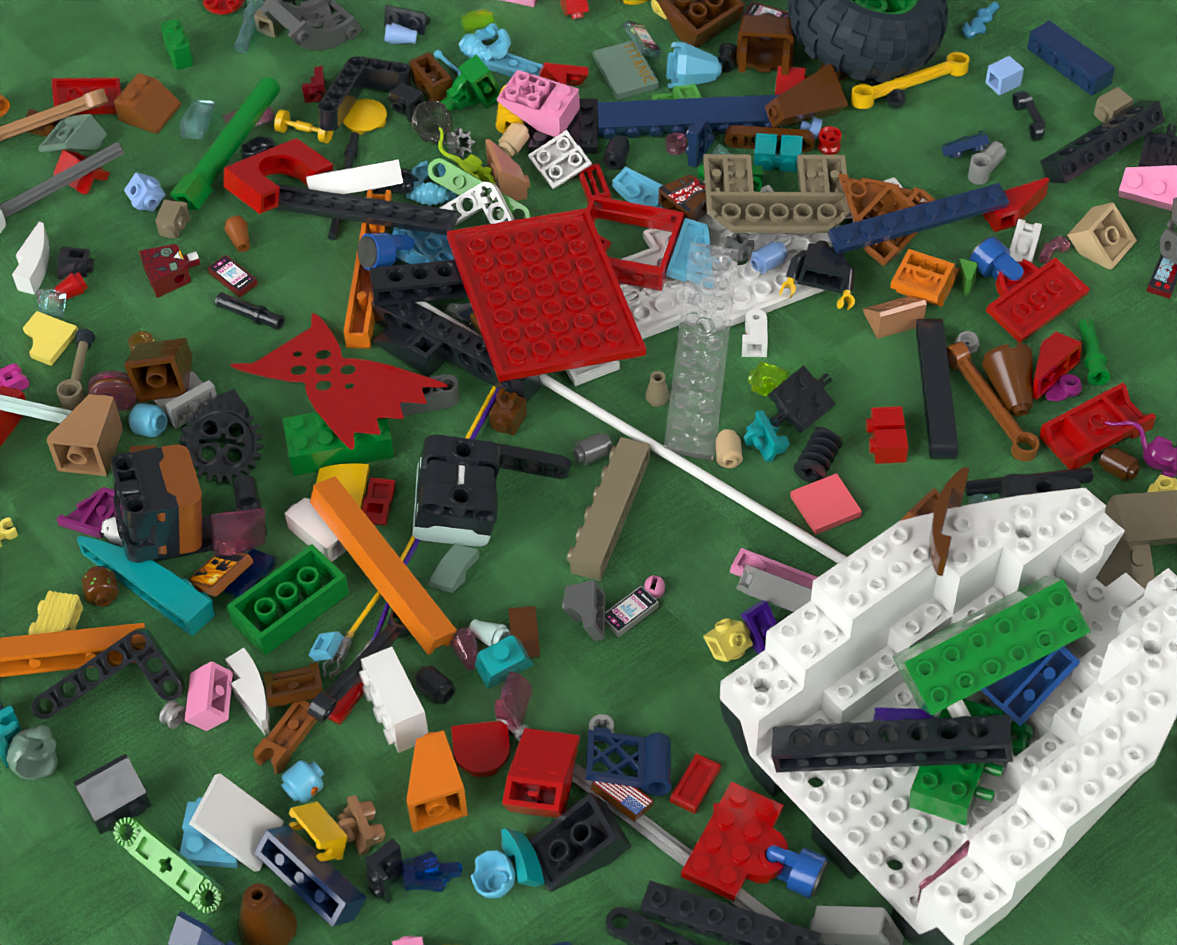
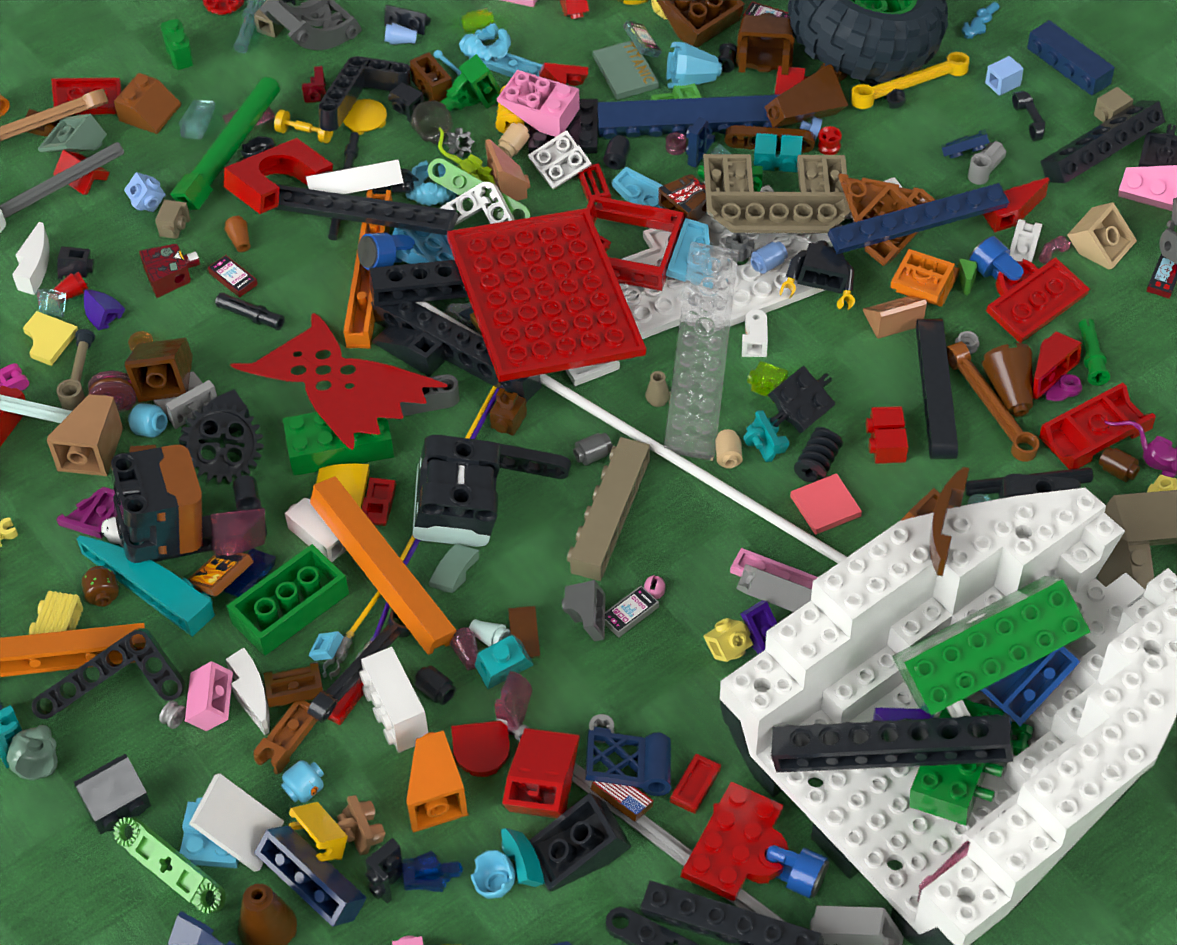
none -> dark purple brick [84,289,125,330]

